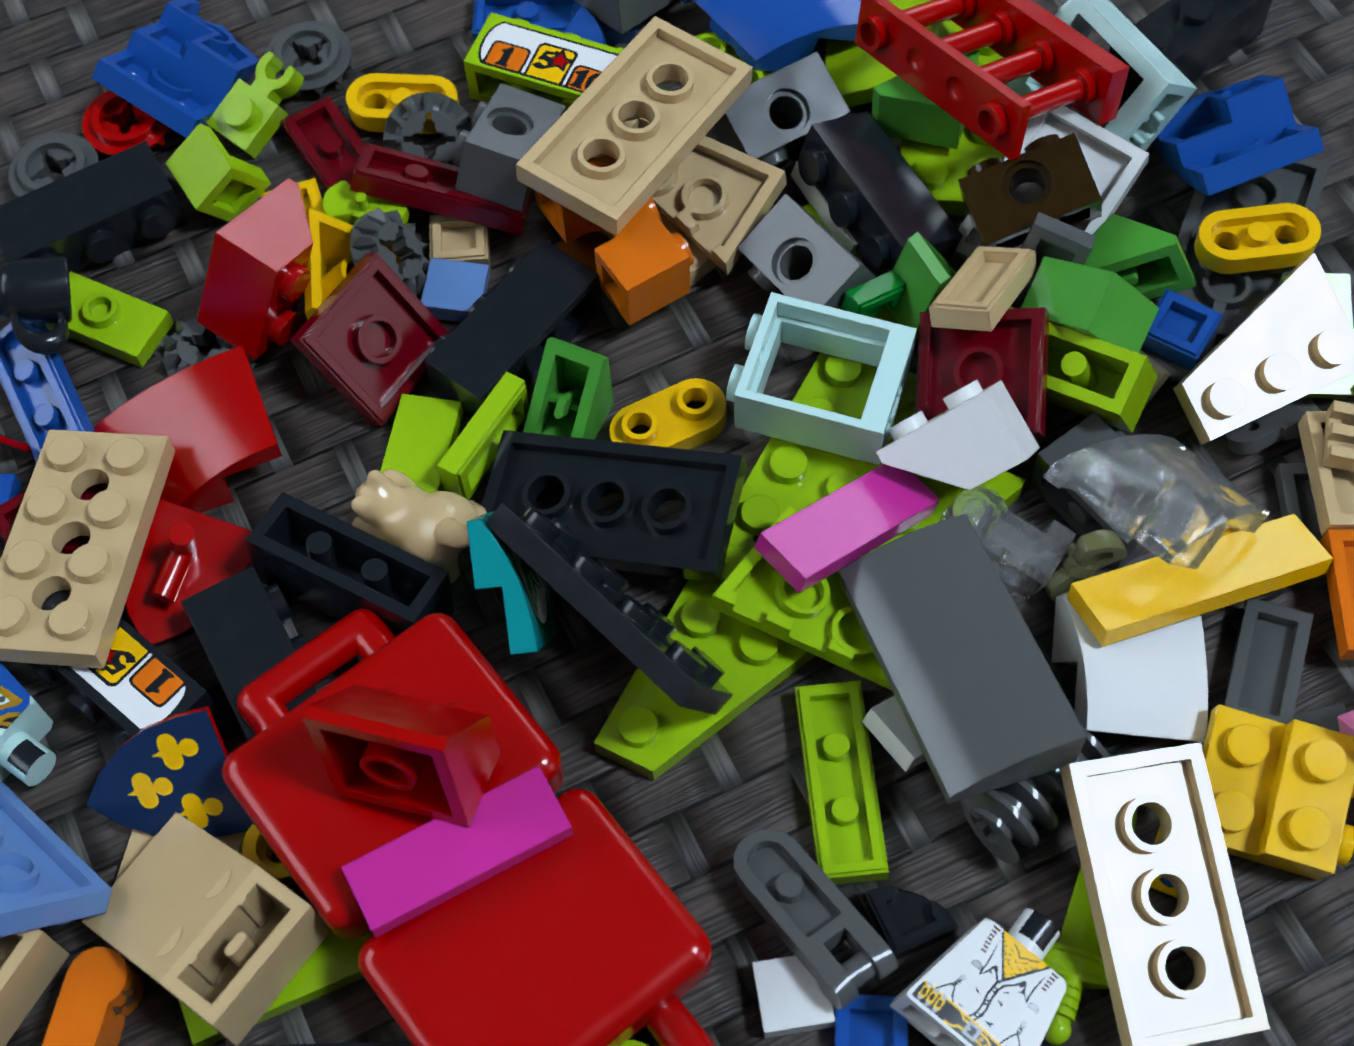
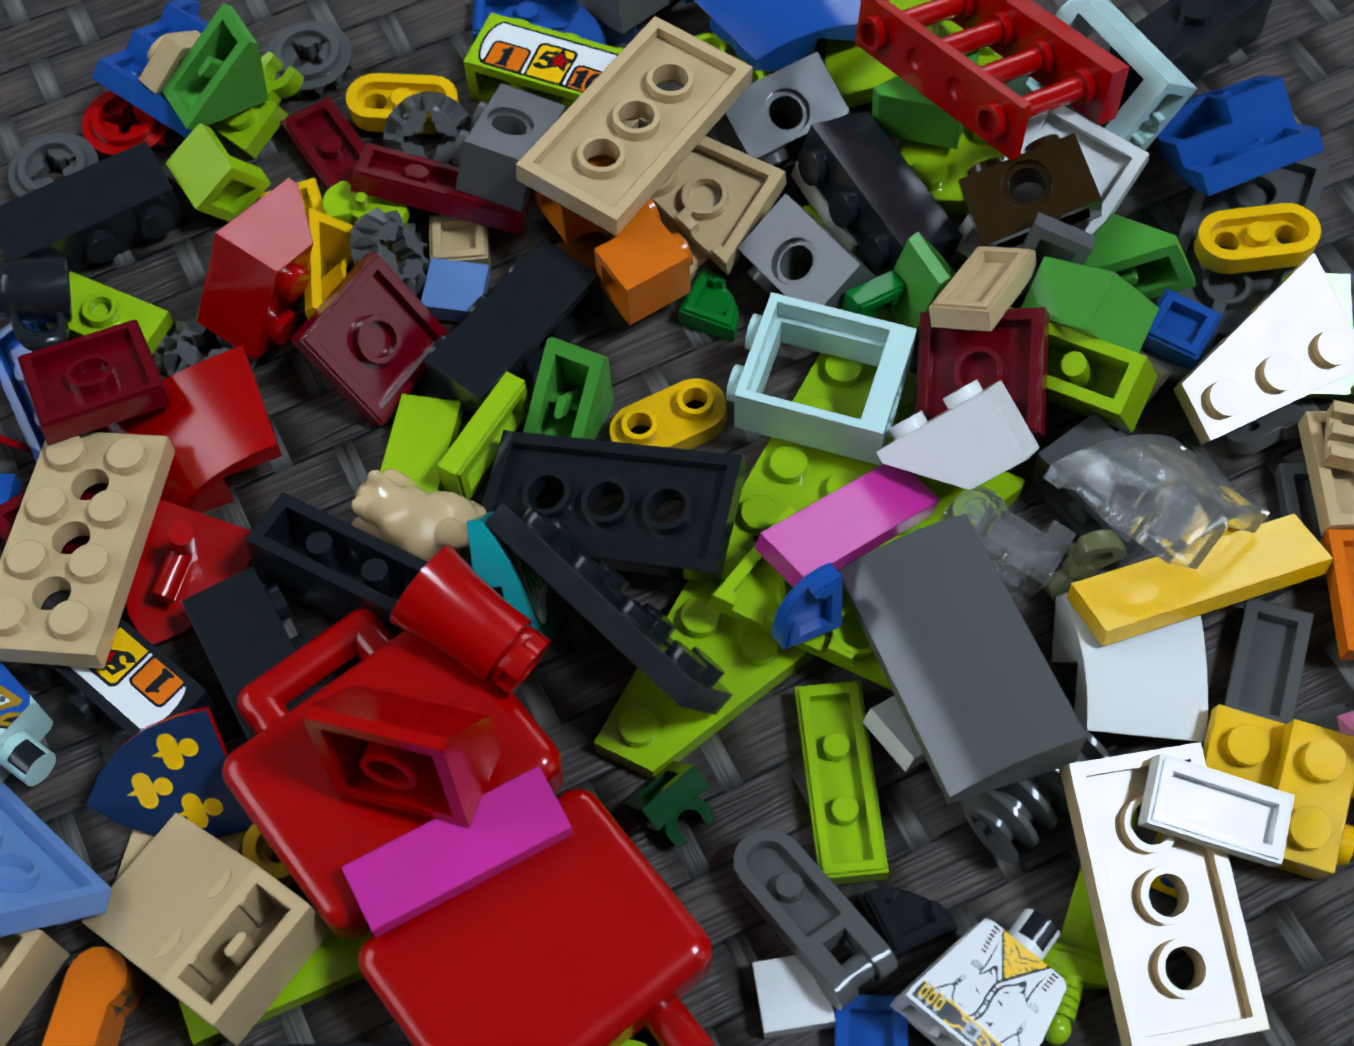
none -> dark red tile [17,319,171,445]
none -> tan plate [139,30,201,94]
none -> bright green slope [161,3,269,130]
none -> red plant [389,545,551,695]
none -> dark green tile [623,761,714,848]
none -> green tile [679,266,739,342]
none -> blue tile [771,562,842,650]
none -> white tile [1138,753,1294,867]

